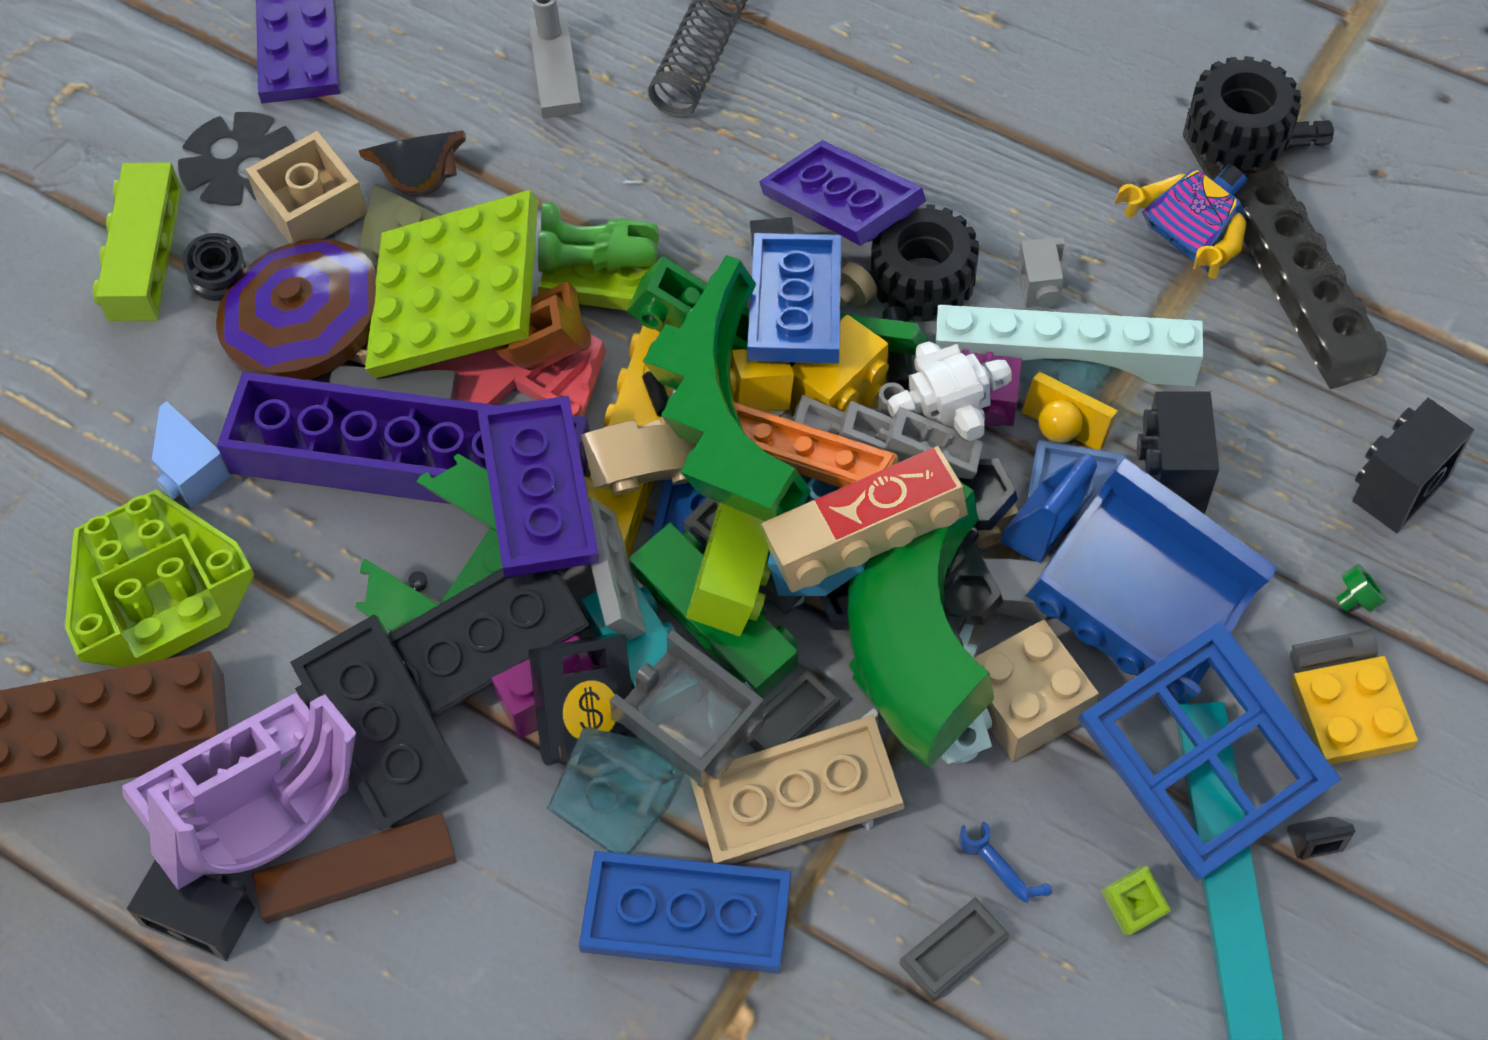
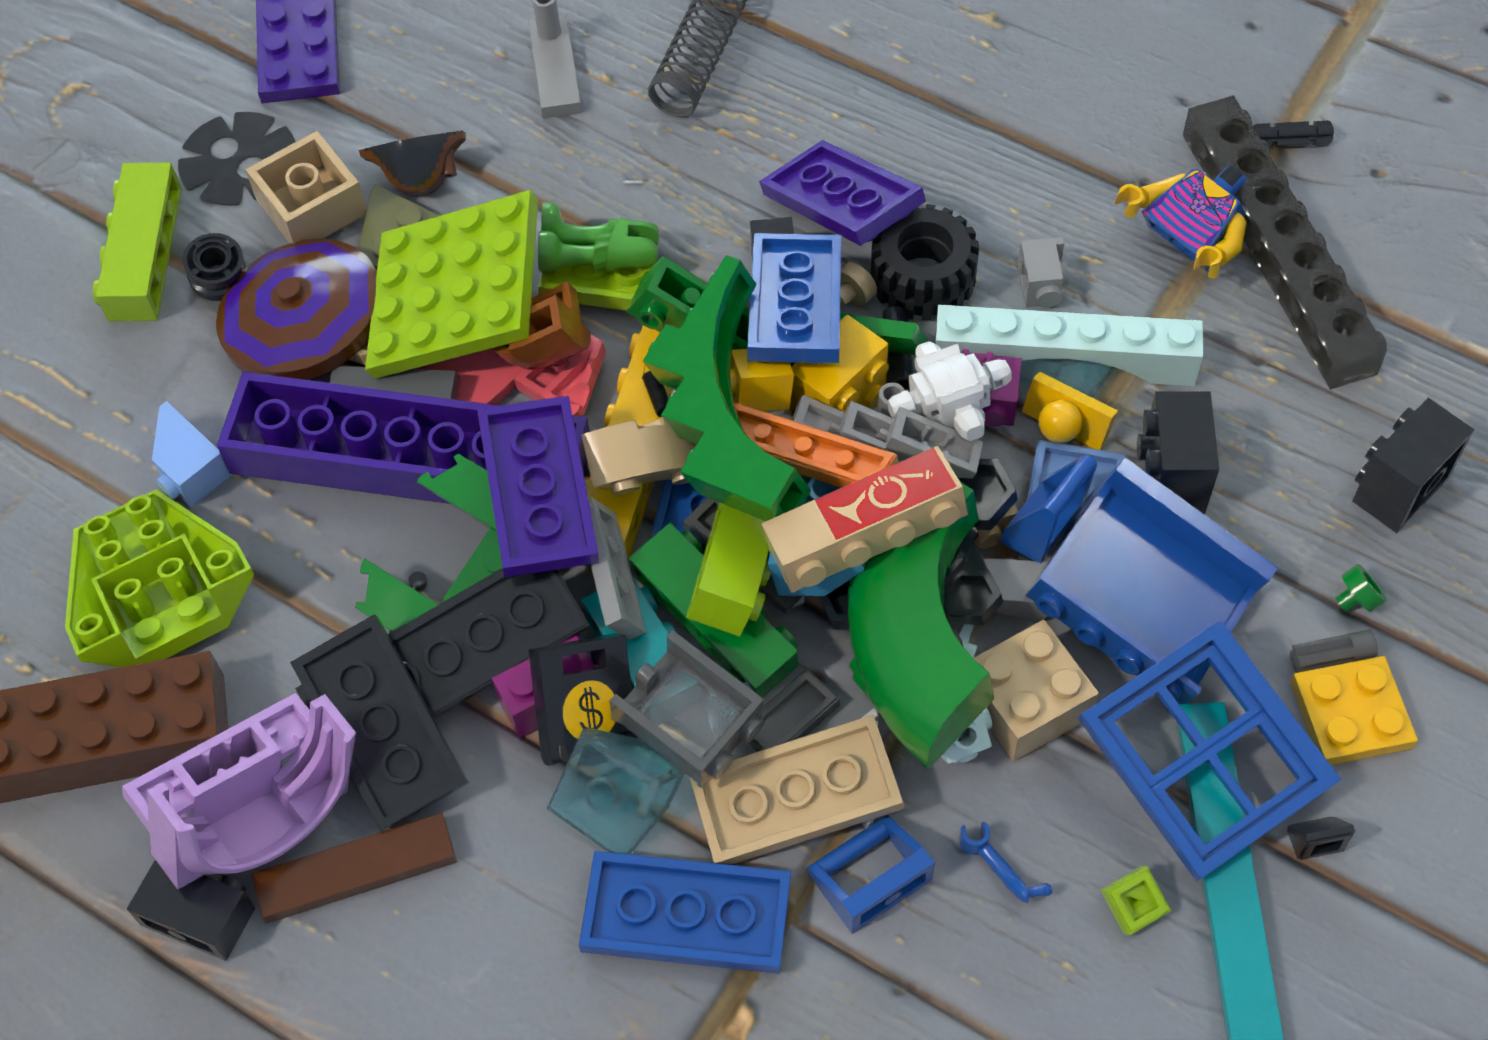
dark grey tile [900,897,1009,1002] -> none
black tyre [1187,56,1302,170] -> none
none -> blue tile [806,815,935,934]

